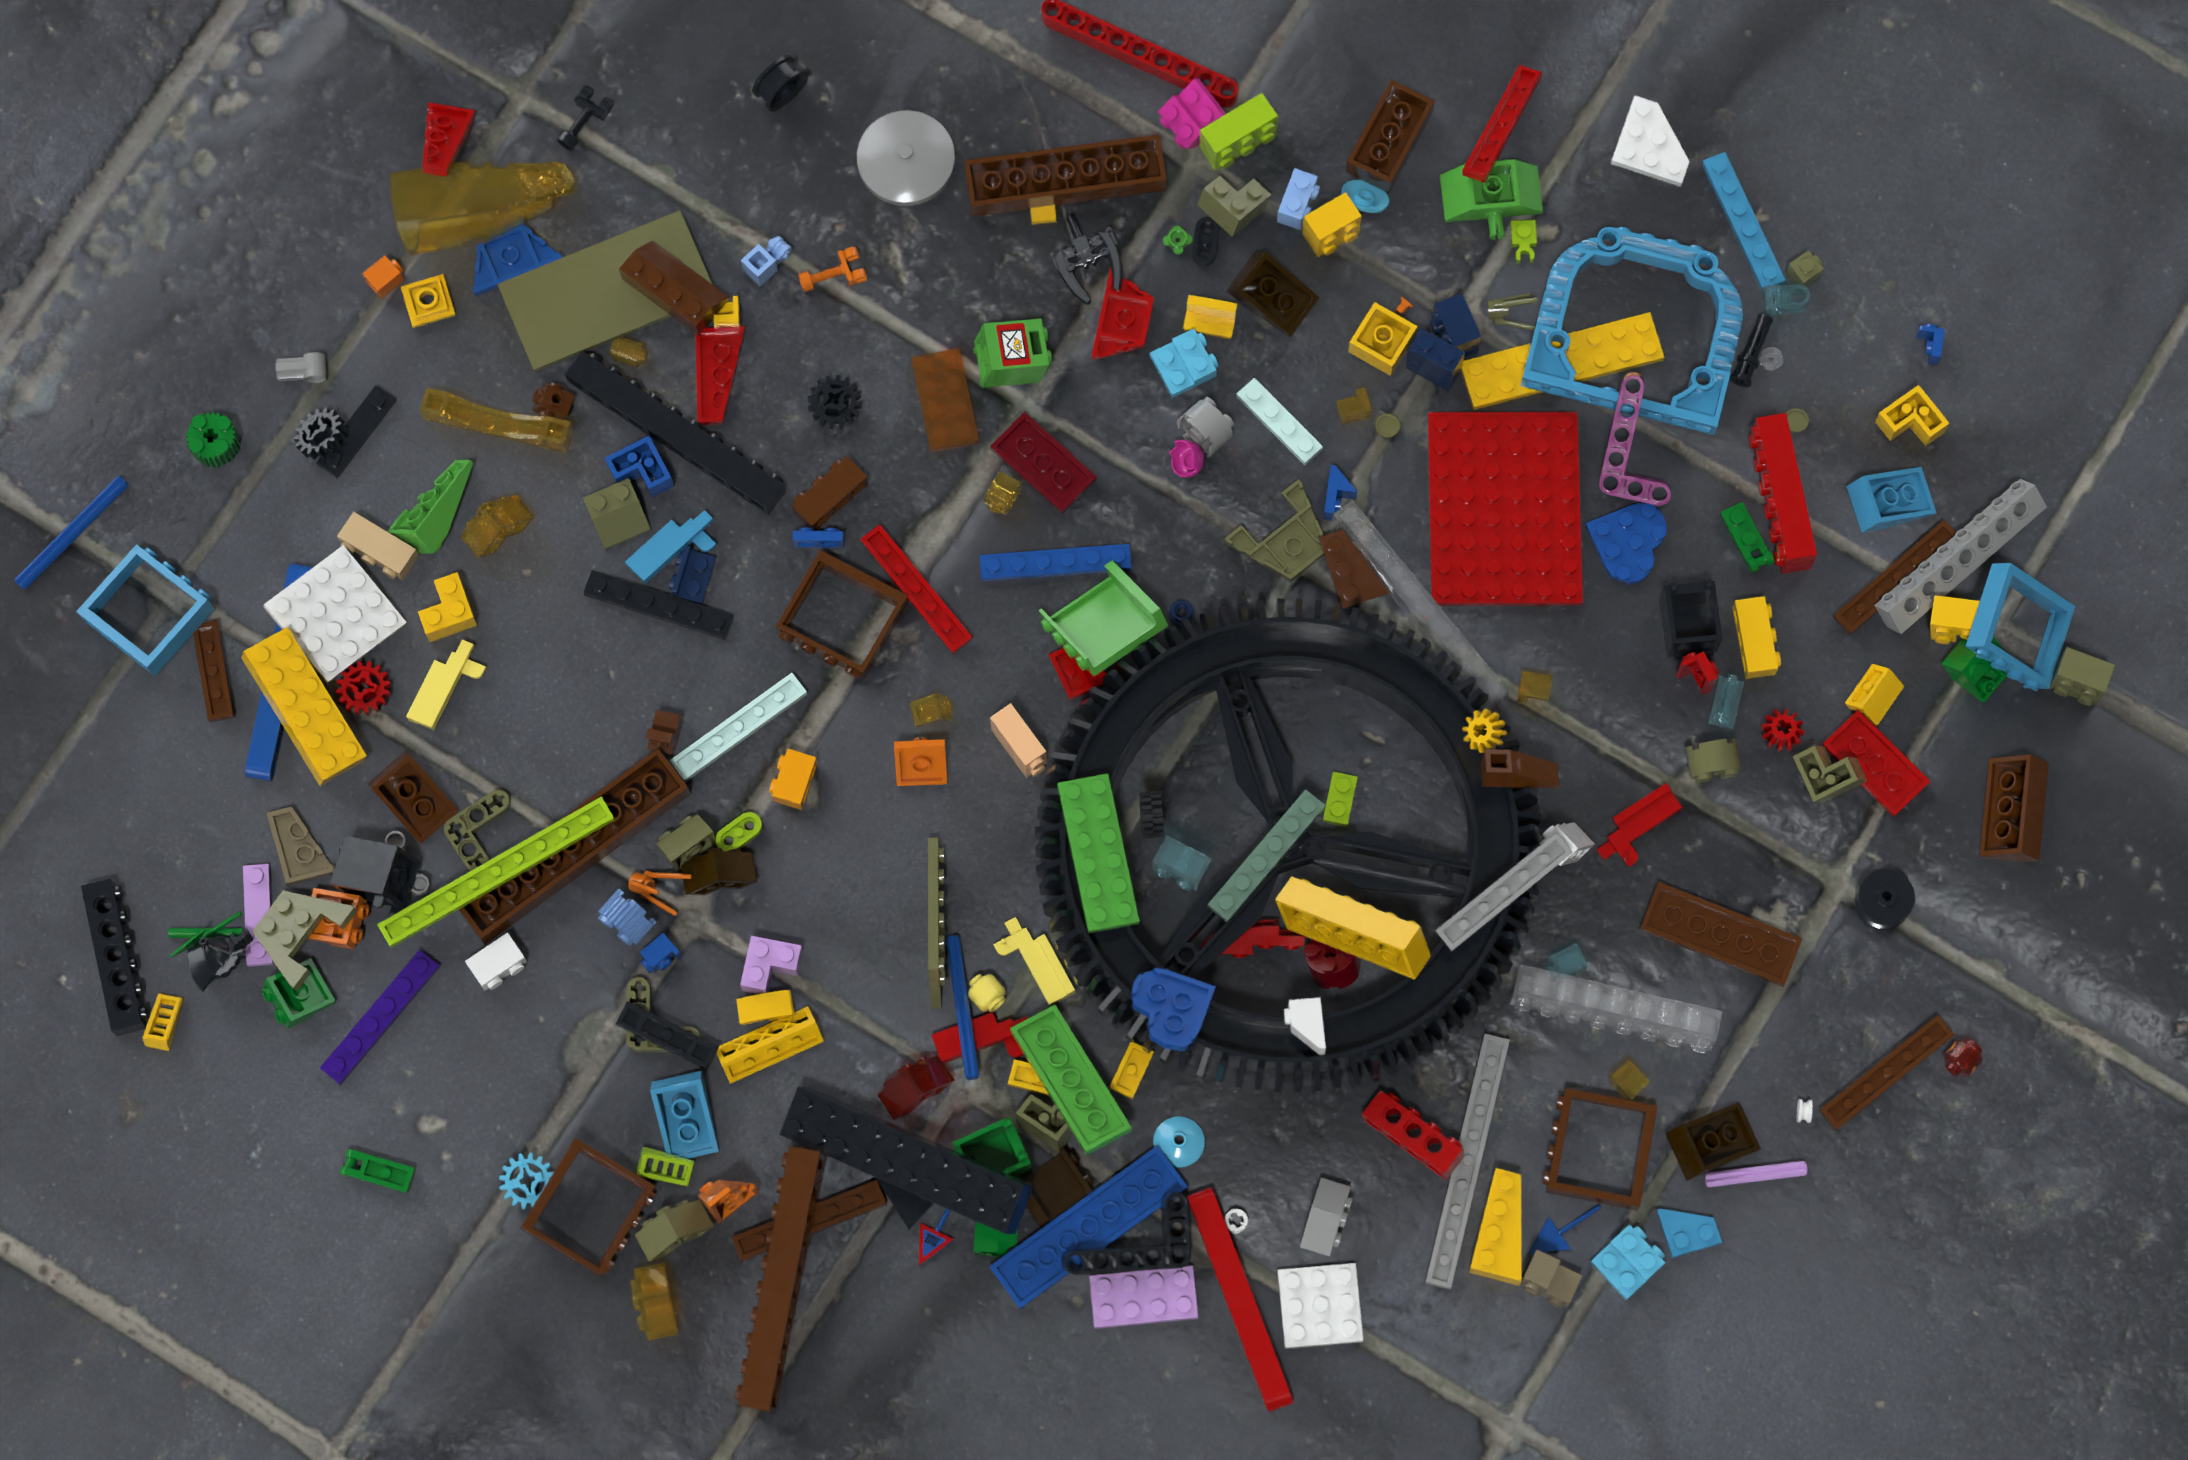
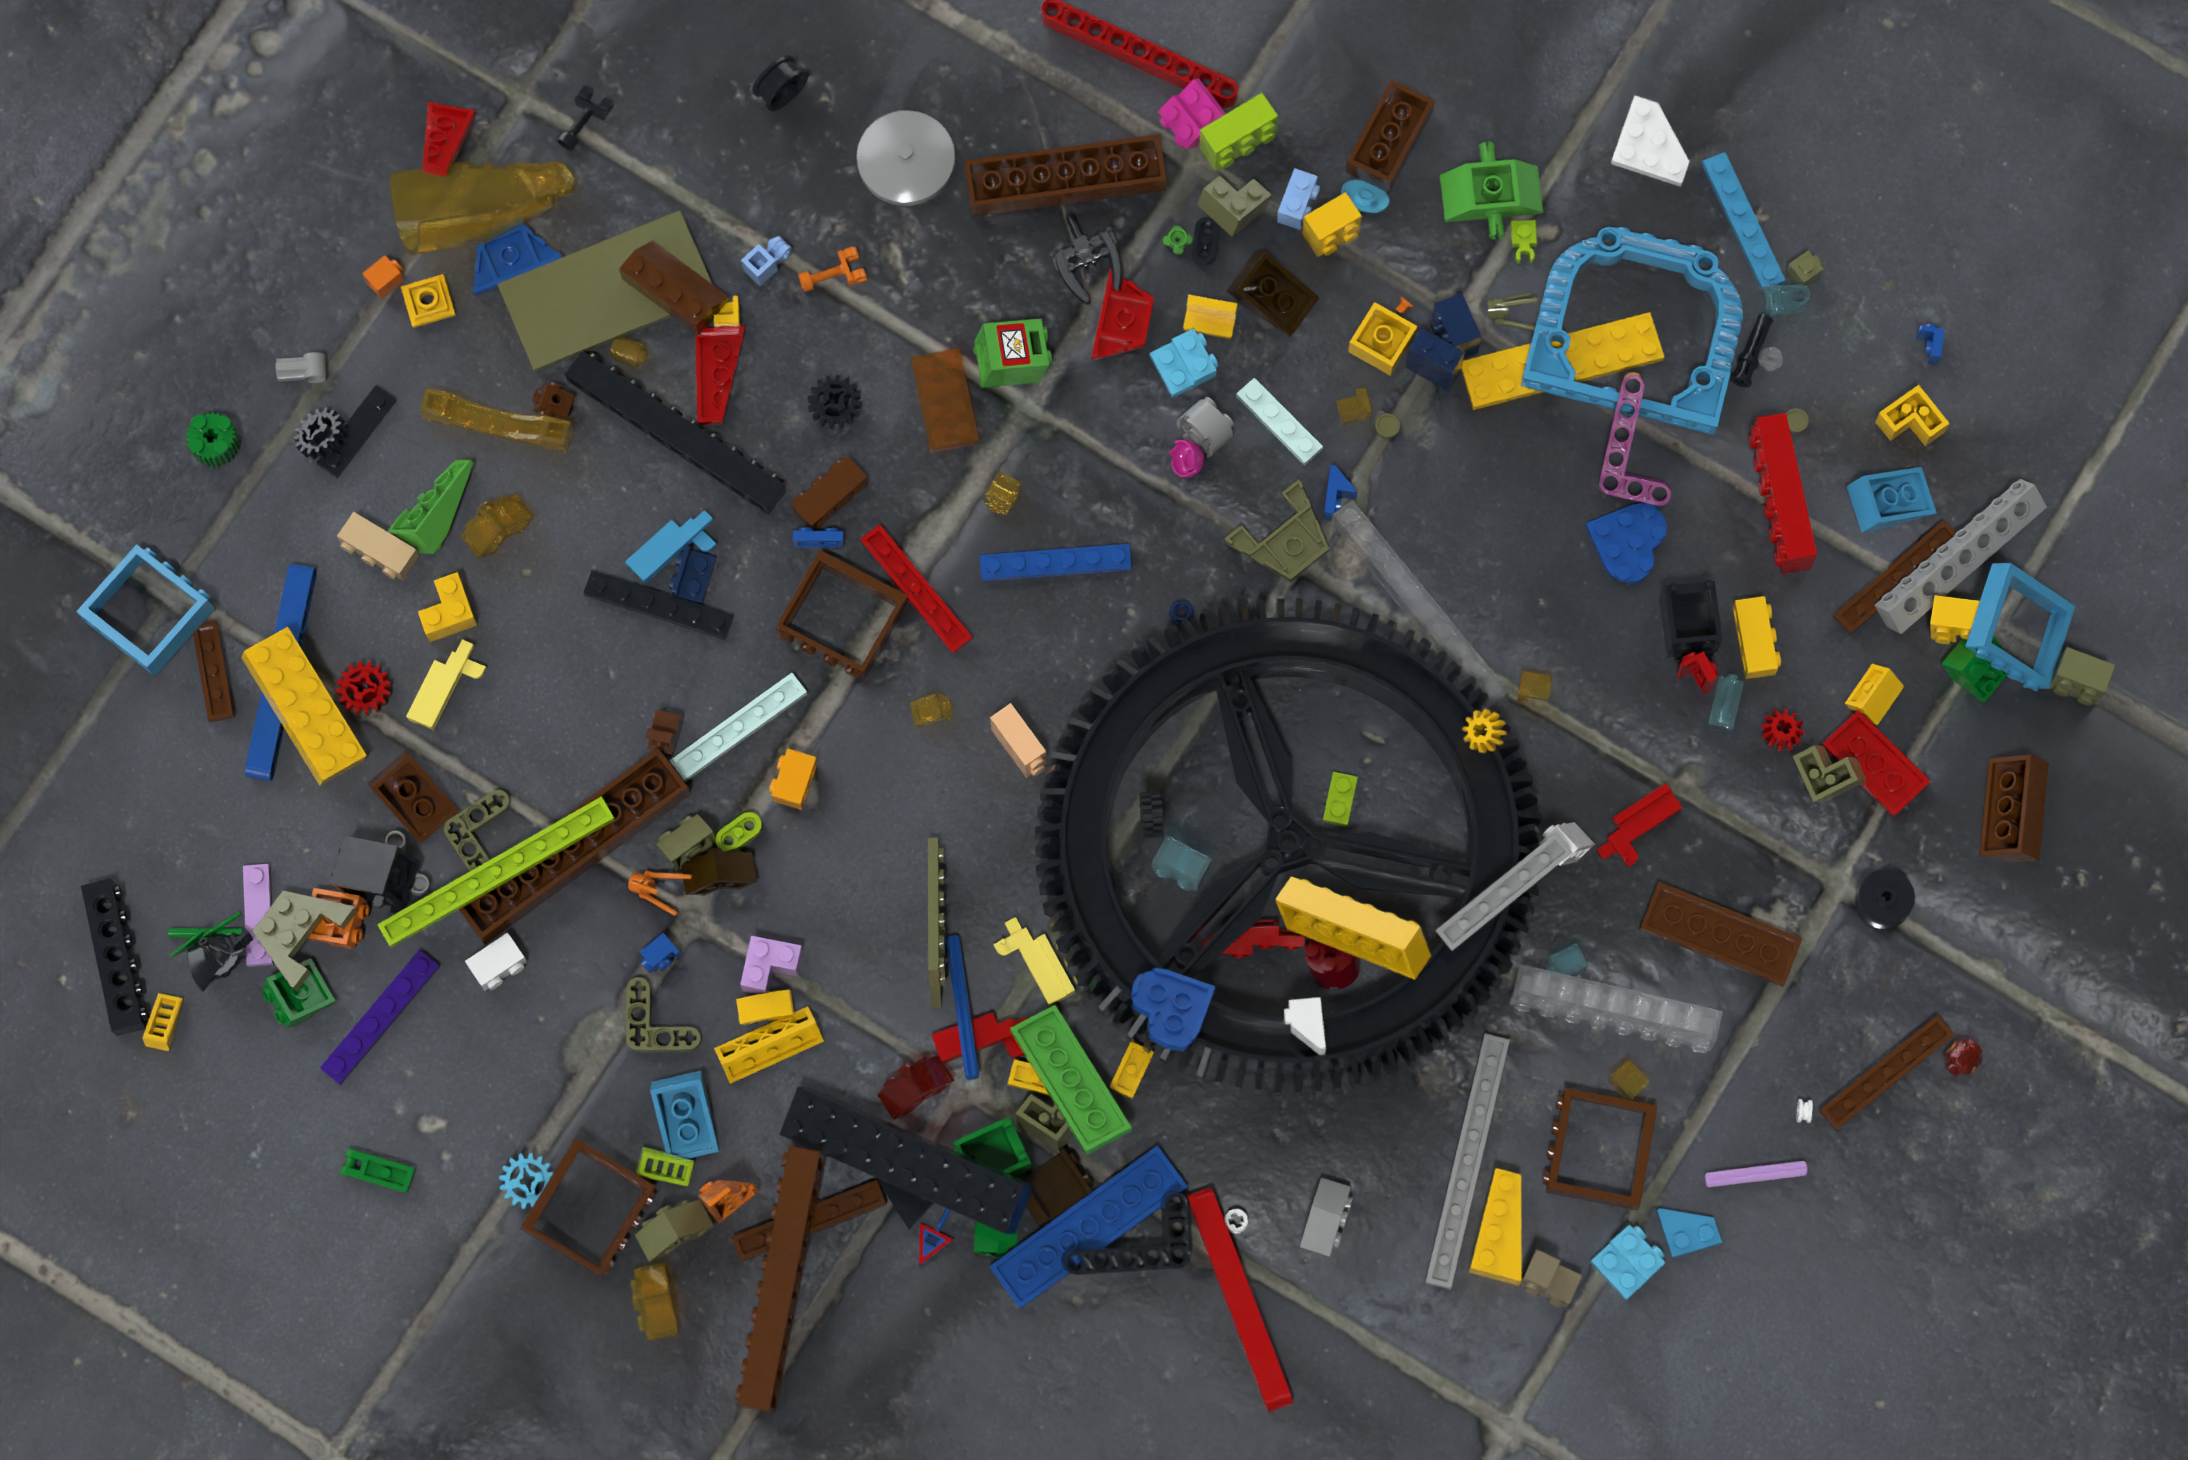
blue axle [15,476,128,589] -> none
white plate [263,545,407,684] -> none
dark tan wing [267,807,334,886] -> none
olive slope [583,478,651,550] -> none
medium blue brick [597,888,656,946] -> none
blue brick [604,436,674,498] -> none
black plate [615,1001,719,1071] -> none
orange tile [894,737,947,786] -> none
light yellow head [968,974,1006,1012] -> none
dark red plate [990,412,1097,514] -> none
yellow tile [1030,205,1056,224] -> none
bright green panel [1038,560,1168,676] -> none
red wing [1048,648,1106,701] -> none
bright green plate [1057,774,1139,933] -> none
lavender plate [1089,1266,1198,1329] -> none
medium azure dish [1153,1116,1205,1168] -> none
sand green plate [1207,789,1326,923] -> none
white plate [1278,1263,1363,1349] -> none
reddish brown wing [1318,529,1390,609] -> none
red brick [1362,1090,1465,1180] -> none
red plate [1428,412,1583,606] -> none
red tile [1462,65,1542,183] -> none
reddish brown slope [1481,749,1559,788] -> none
blue piece [1528,1205,1601,1254] -> none
dark brown slope [1665,1102,1761,1181] -> none
olive brick [1685,738,1741,784] -> none
green plate [1719,502,1774,574] -> none

